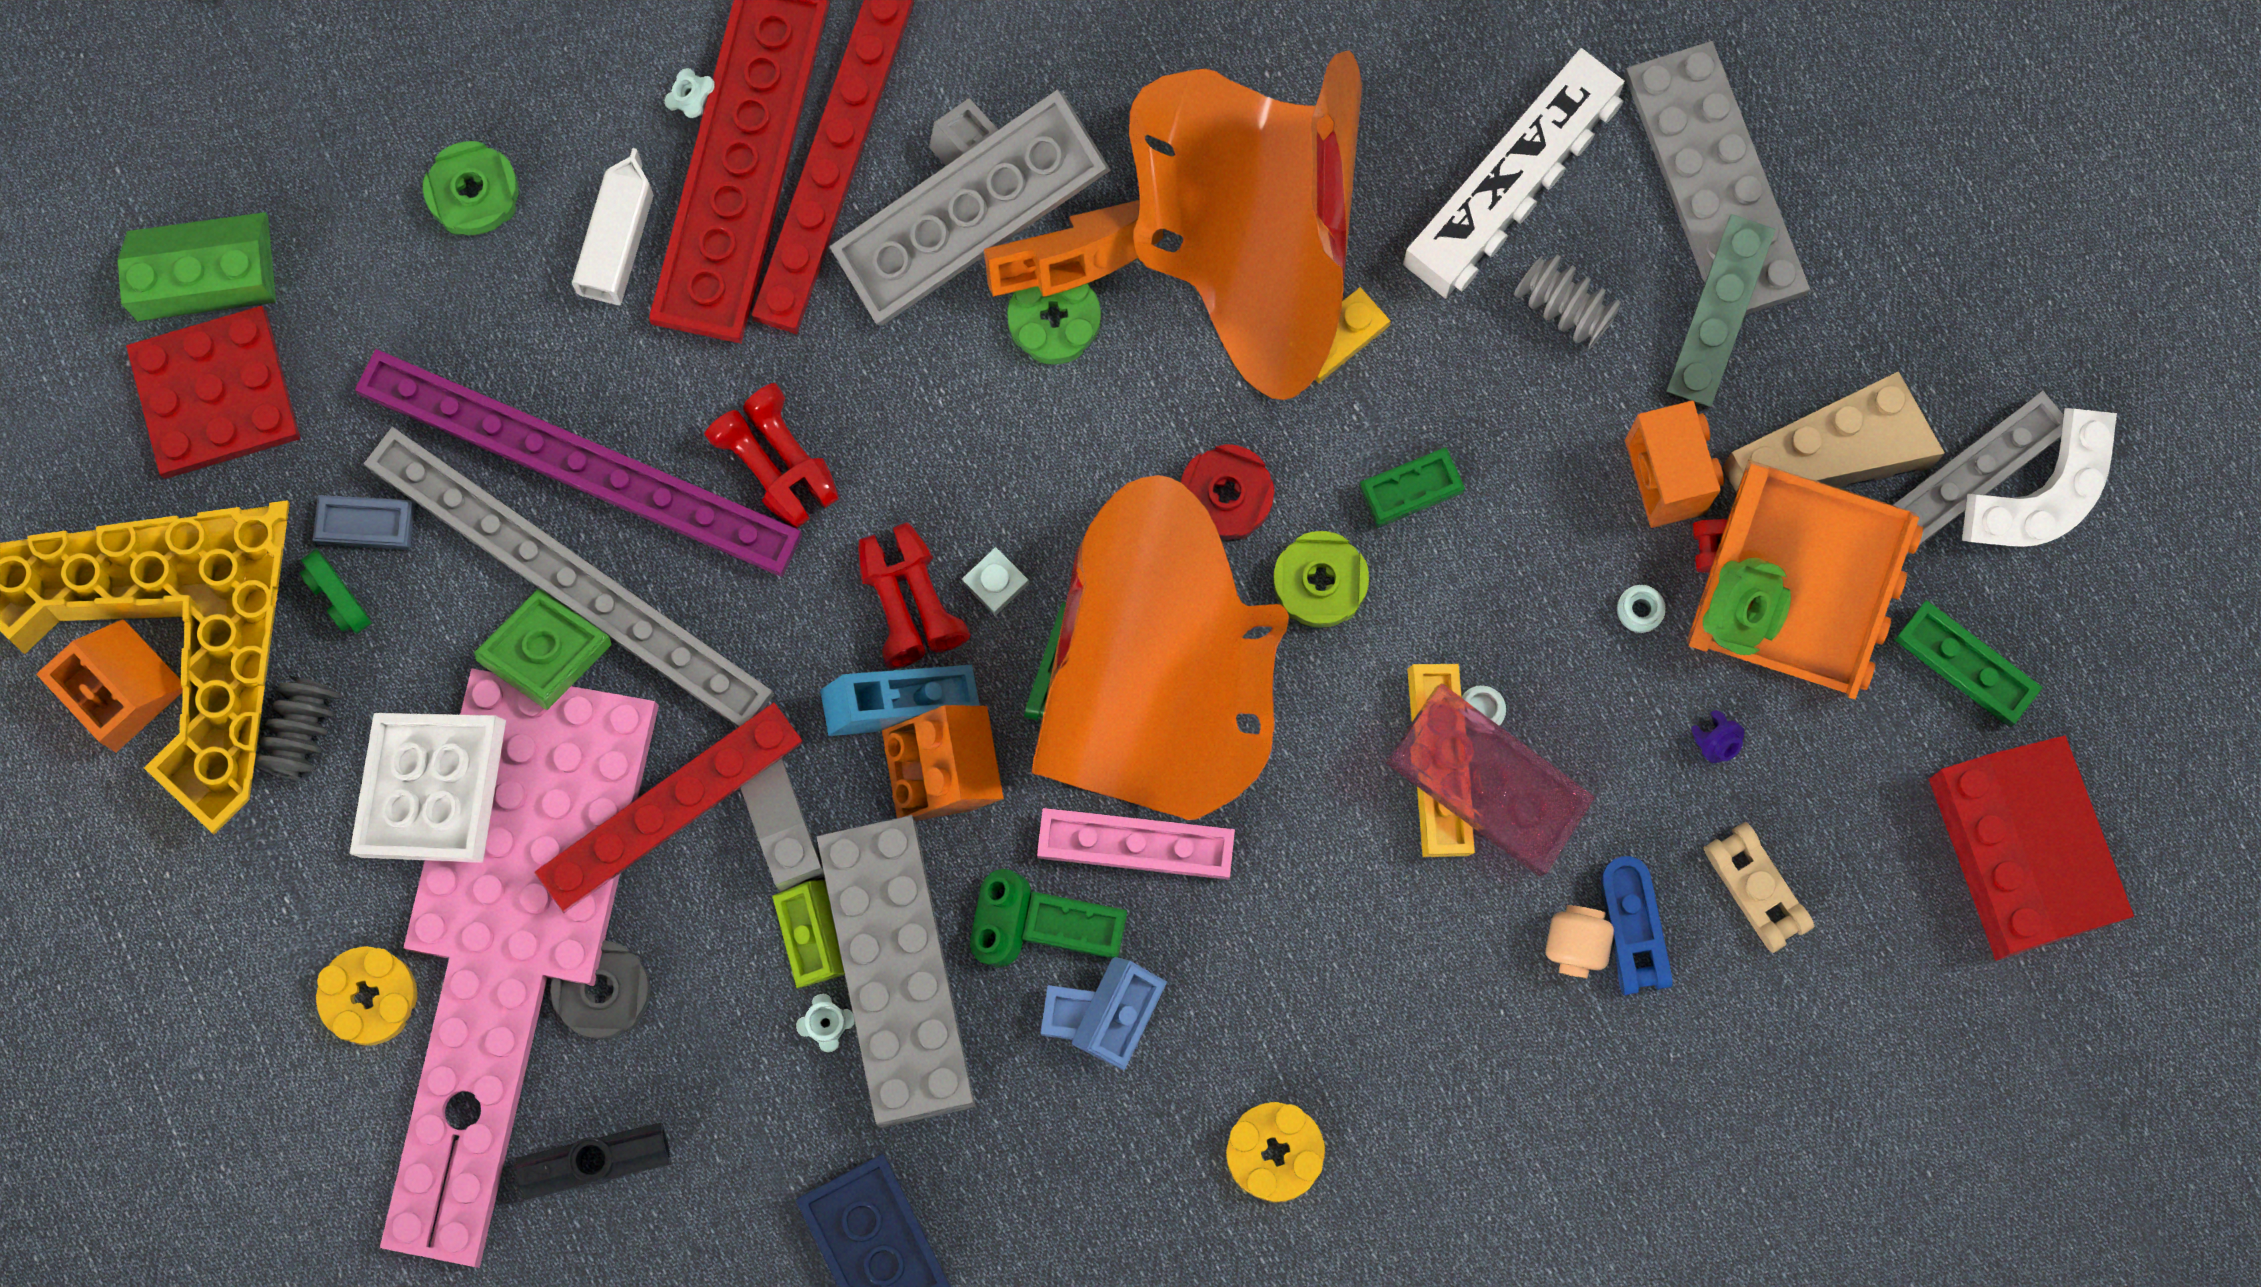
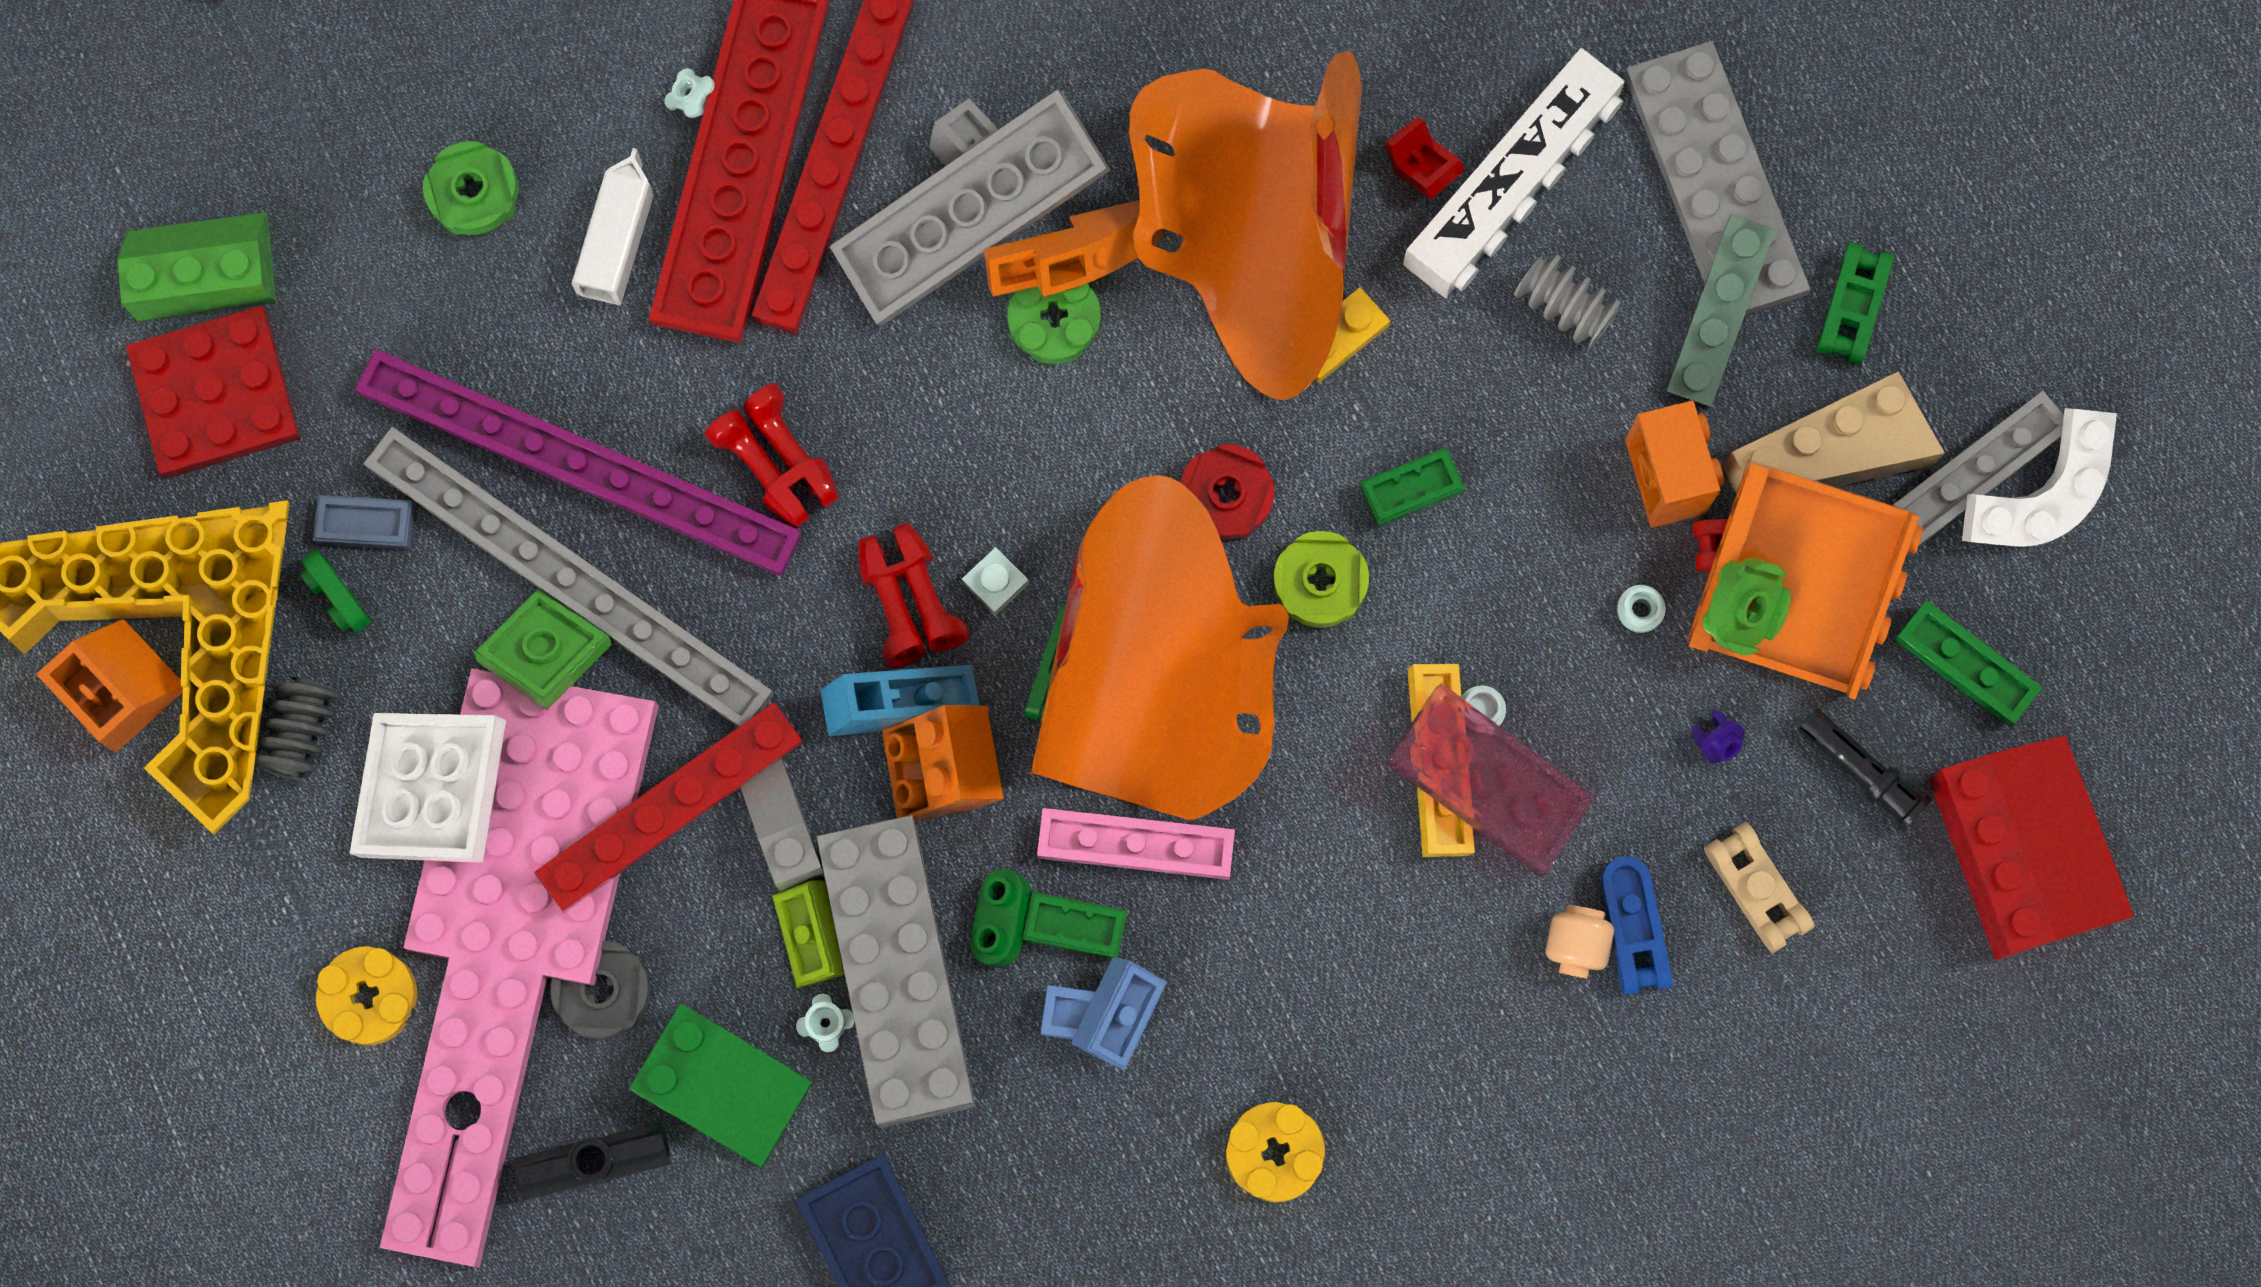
none -> green slope [629,1003,813,1168]
none -> red bracket [1385,117,1464,200]
none -> black pin [1798,707,1932,831]
none -> green plate [1815,241,1894,366]

